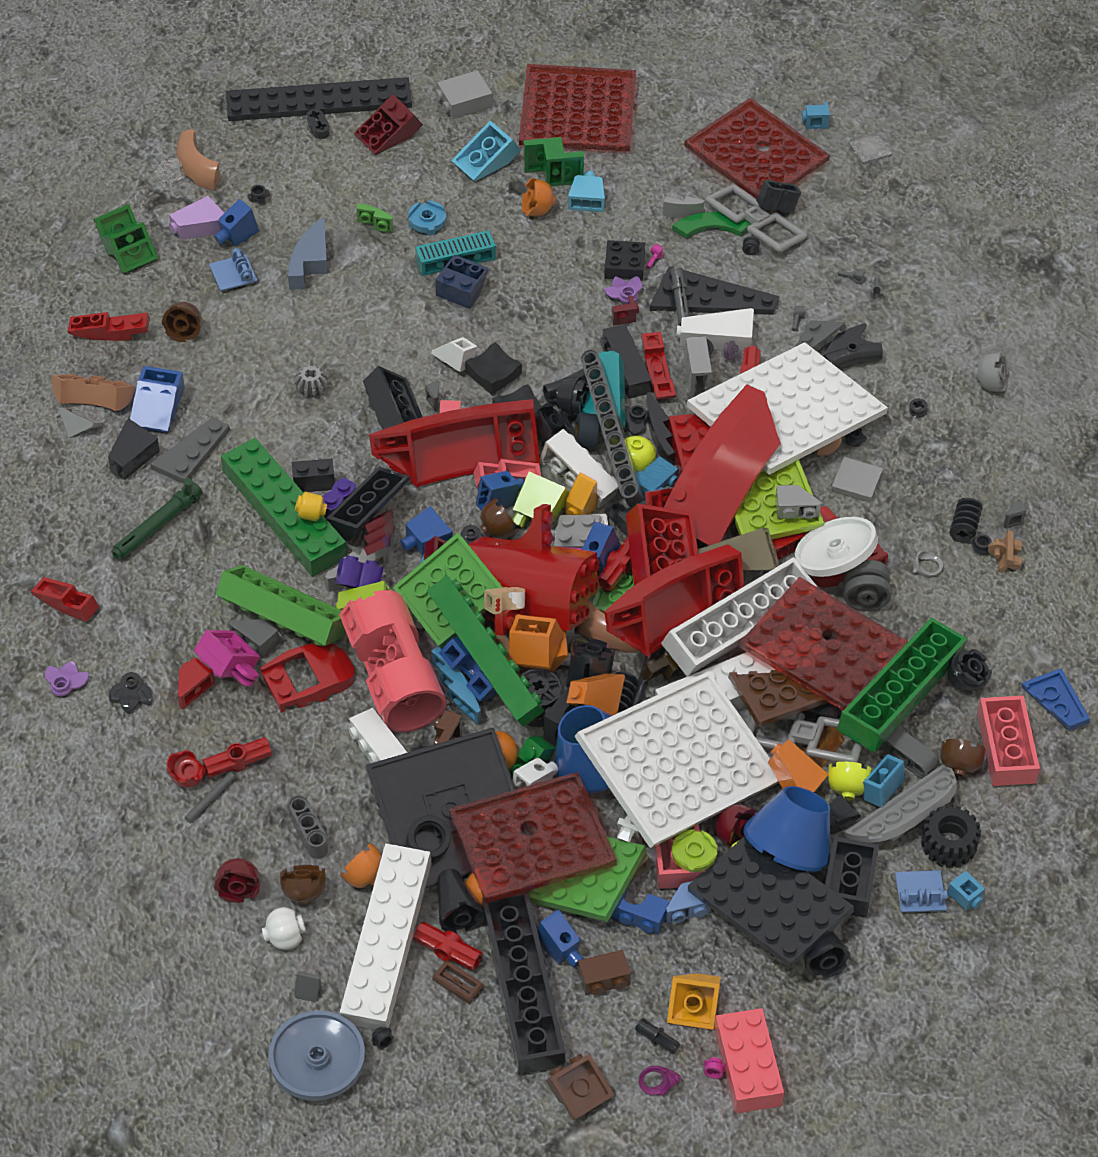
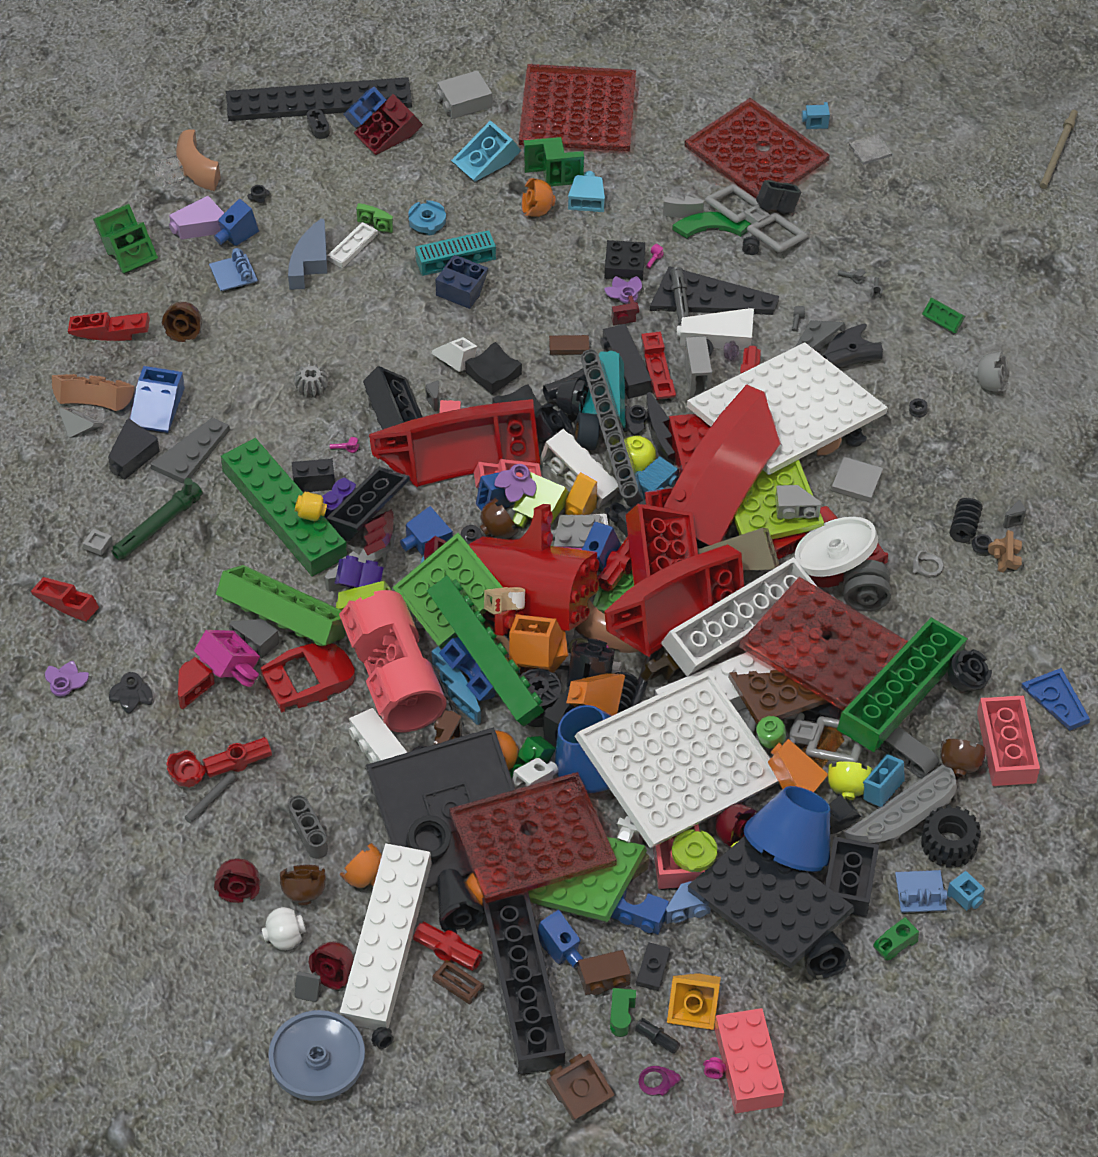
none -> light grey plate [83,529,112,556]
none -> dark red cylinder [308,941,355,990]
none -> white tile [327,222,378,268]
none -> dark pink hand [330,437,360,453]
none -> blue piece [343,87,386,128]
none -> medium lavender plate [494,464,536,503]
none -> reddish brown tile [549,335,589,355]
none -> green leg [610,988,636,1037]
none -> black plate [636,942,671,991]
none -> bright green head [756,716,786,749]
none -> green leg [873,917,919,961]
none -> green plate [922,297,966,333]
none -> dark tan bar [1040,110,1078,189]

